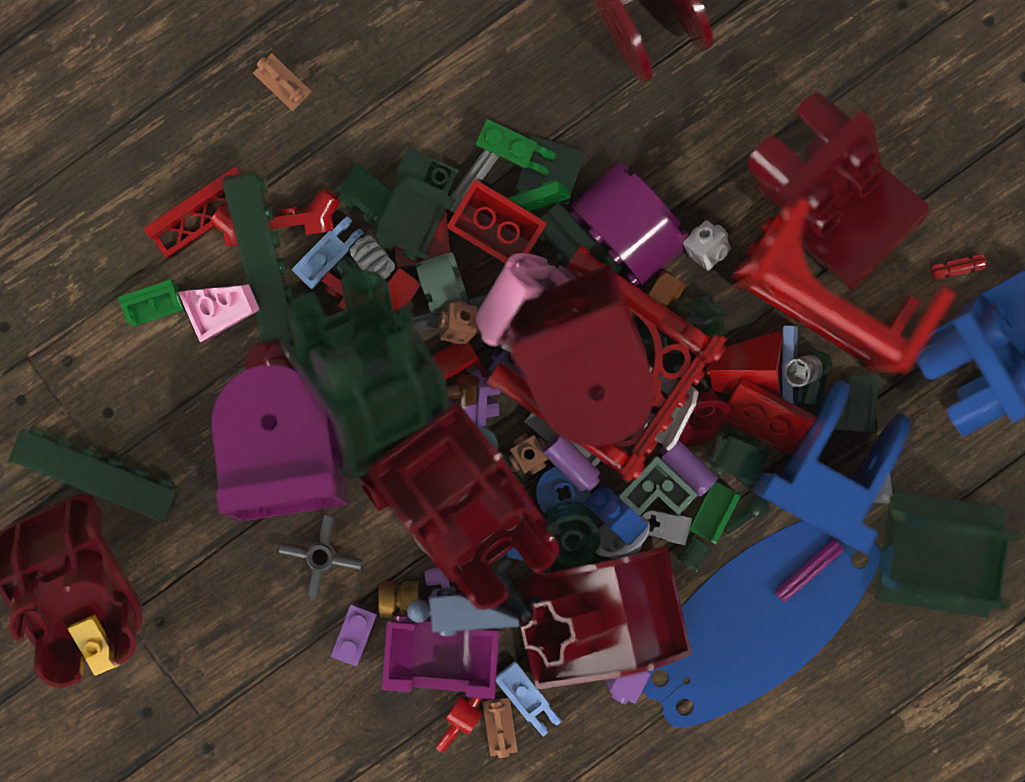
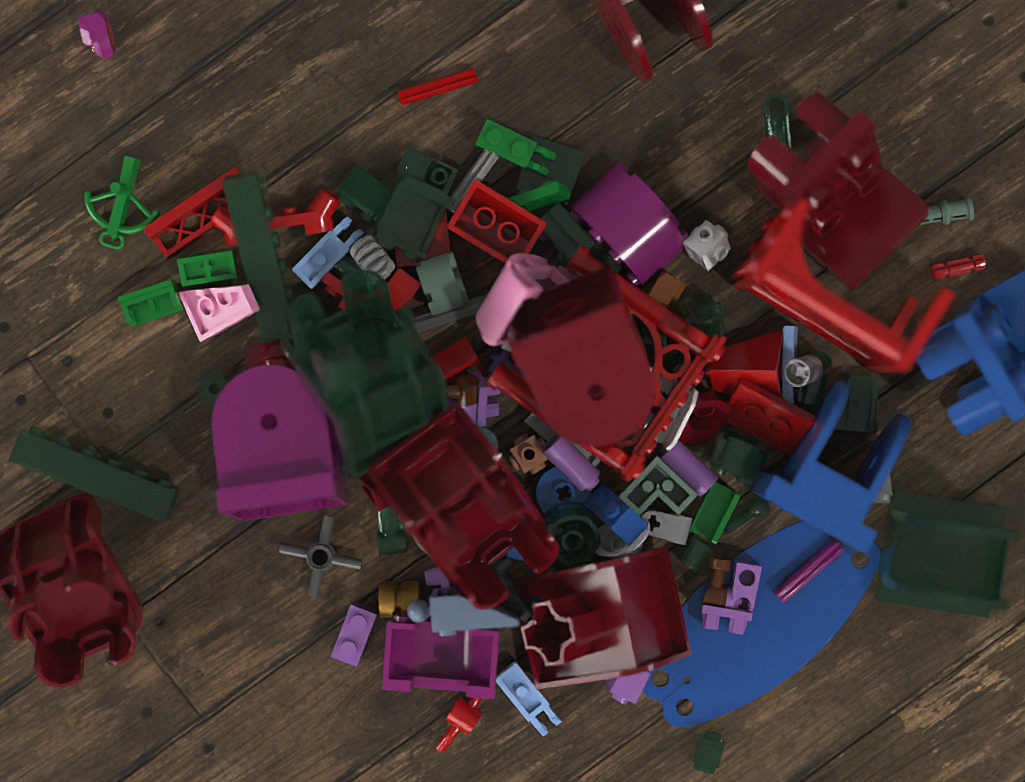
yellow plate [68,614,120,676] -> none
nougat hinge [253,53,312,111] -> none
nougat brick [438,301,480,344] -> none
nougat hinge [482,697,518,758] -> none
none -> magenta rock [78,13,116,59]
none -> green piece [84,156,160,249]
none -> green hinge [177,247,239,287]
none -> clear green brick [196,369,230,407]
none -> clear green piece [377,506,408,556]
none -> red axle [398,68,478,105]
none -> clear green brick [692,730,726,774]
none -> medium lavender hips [699,556,762,635]
none -> clear green piece [761,93,792,148]
none -> sand green pin [920,196,974,225]

